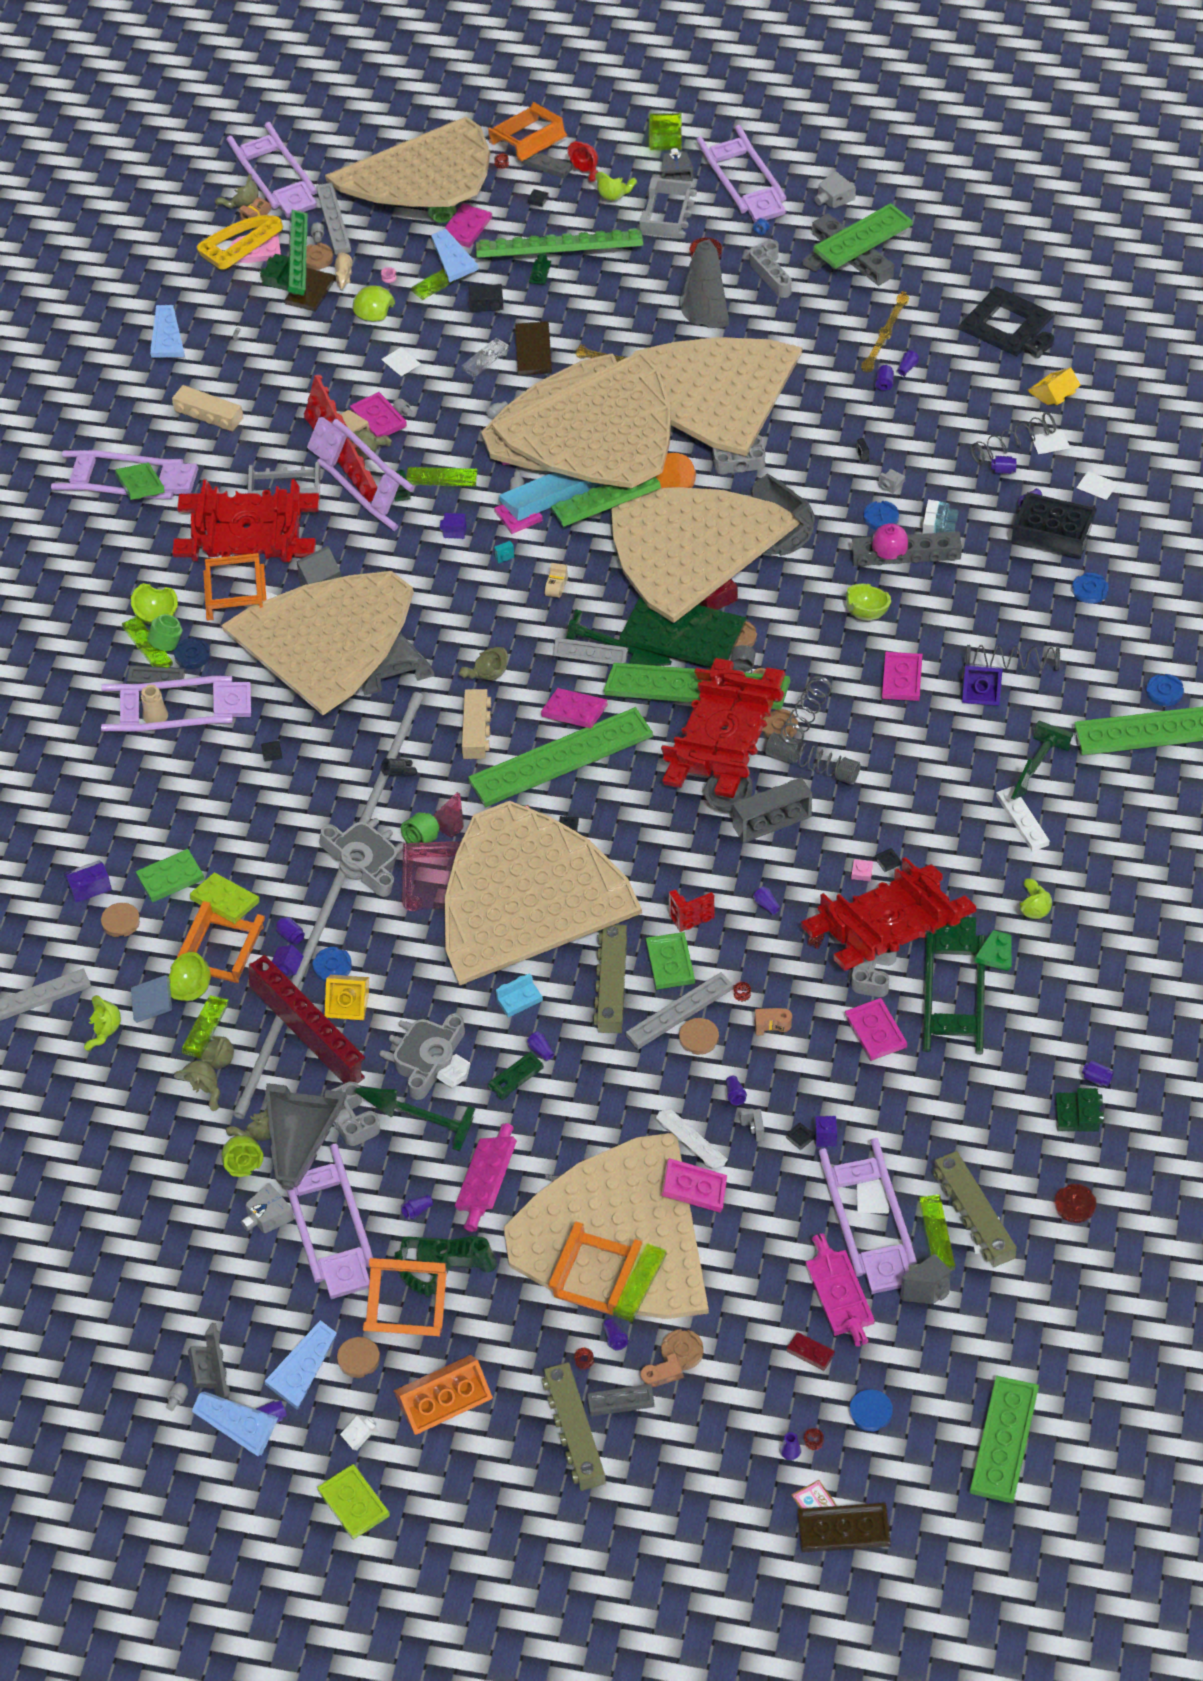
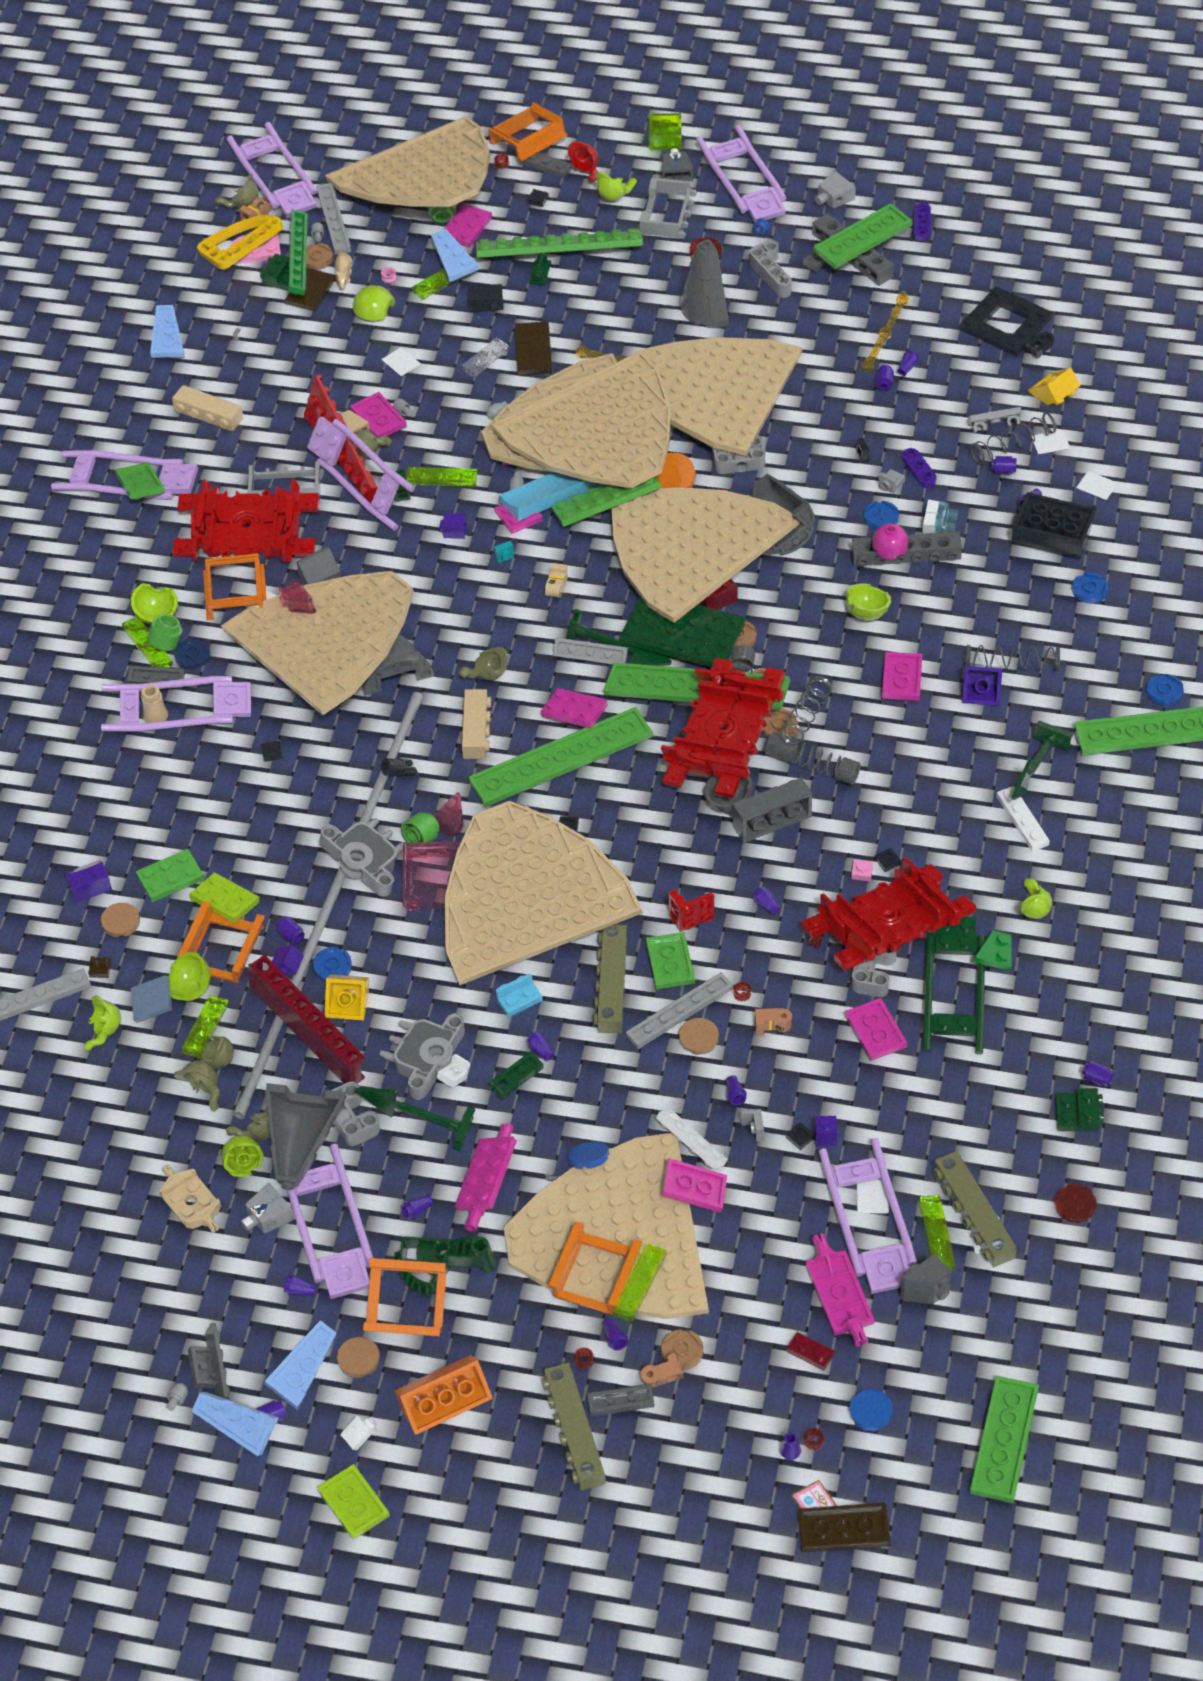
none -> dark brown tile [88,956,112,978]
none -> tan plate [160,1164,221,1233]
none -> clear pink slope [279,579,317,614]
none -> dark purple cone [284,1275,316,1297]
none -> blue tile [568,1141,610,1169]
none -> dark purple plate [902,448,937,488]
none -> dark purple plate [914,202,931,241]
none -> light grey plate [967,407,1022,433]

